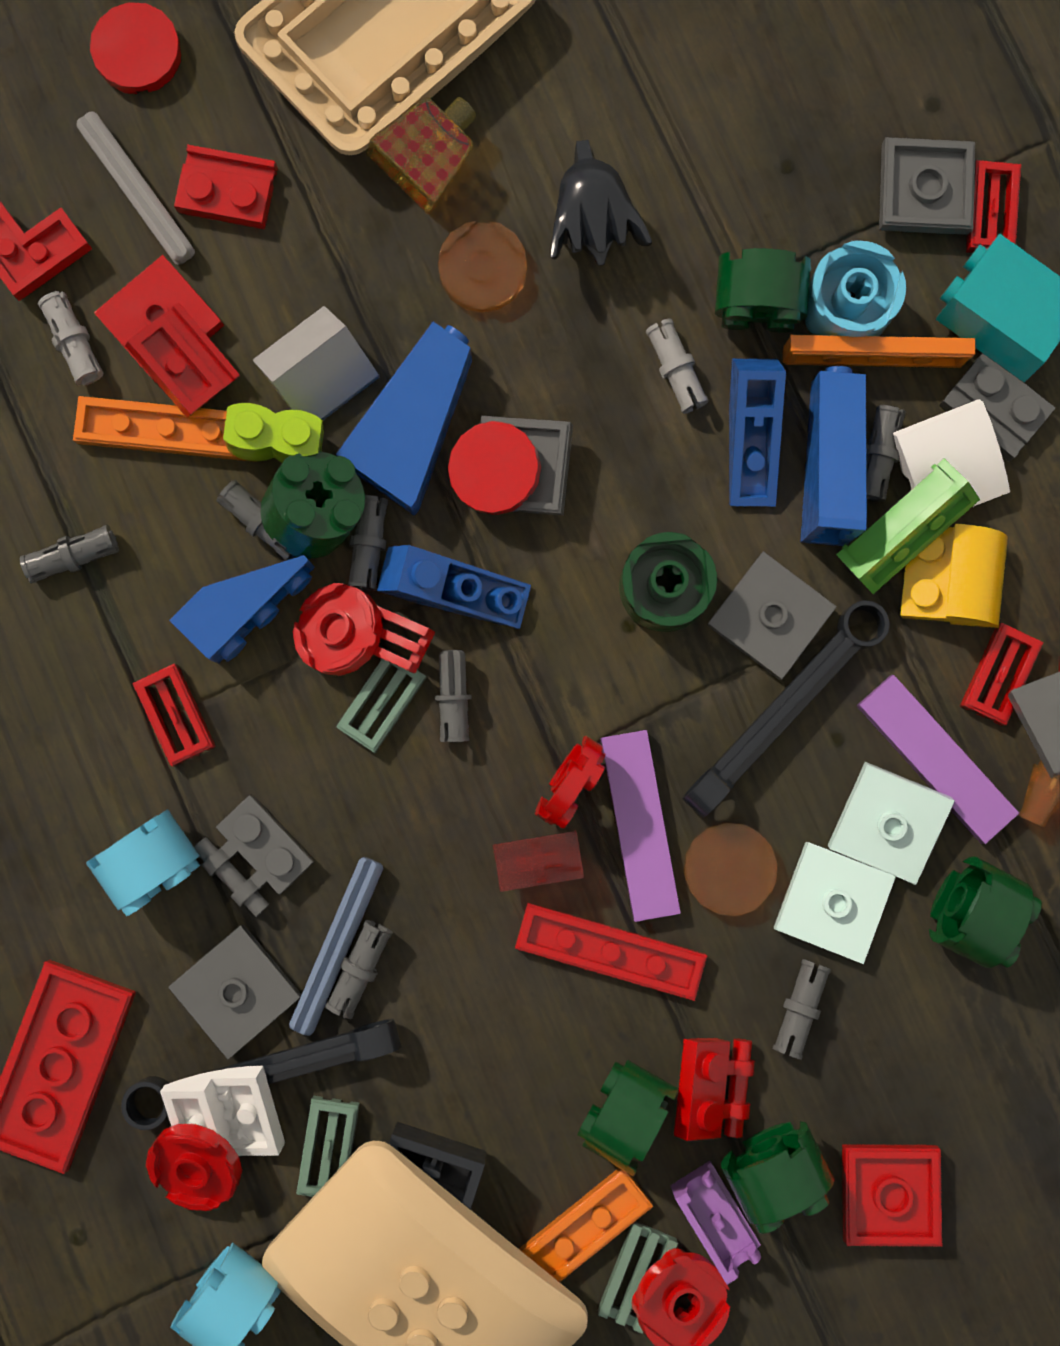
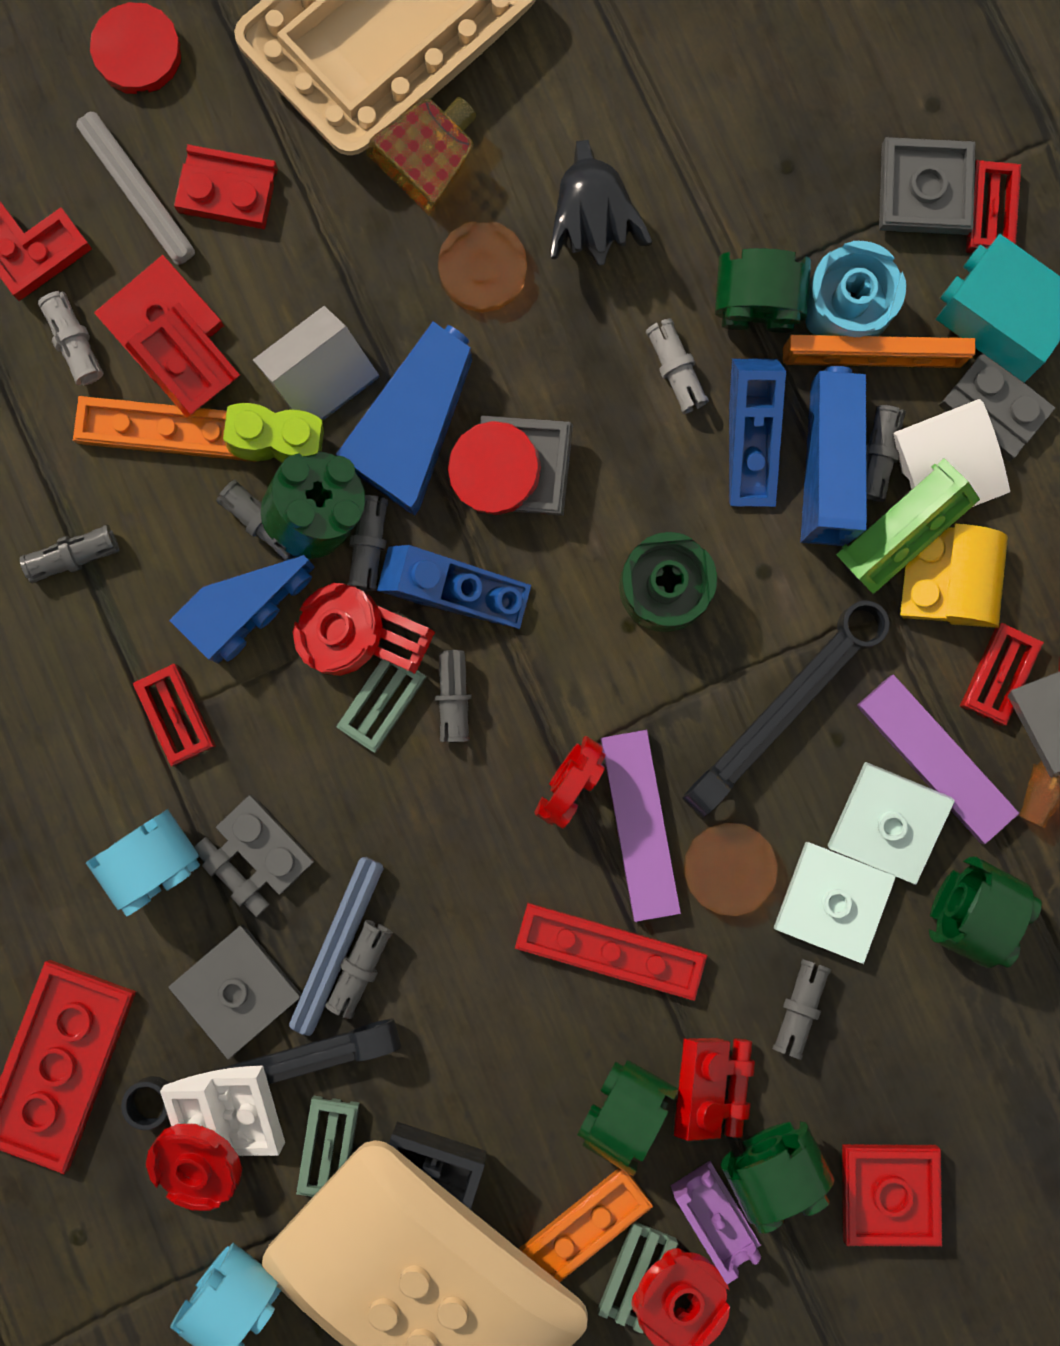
clear red hips [493,831,584,892] -> none
dark grey plate [707,551,837,680] -> none

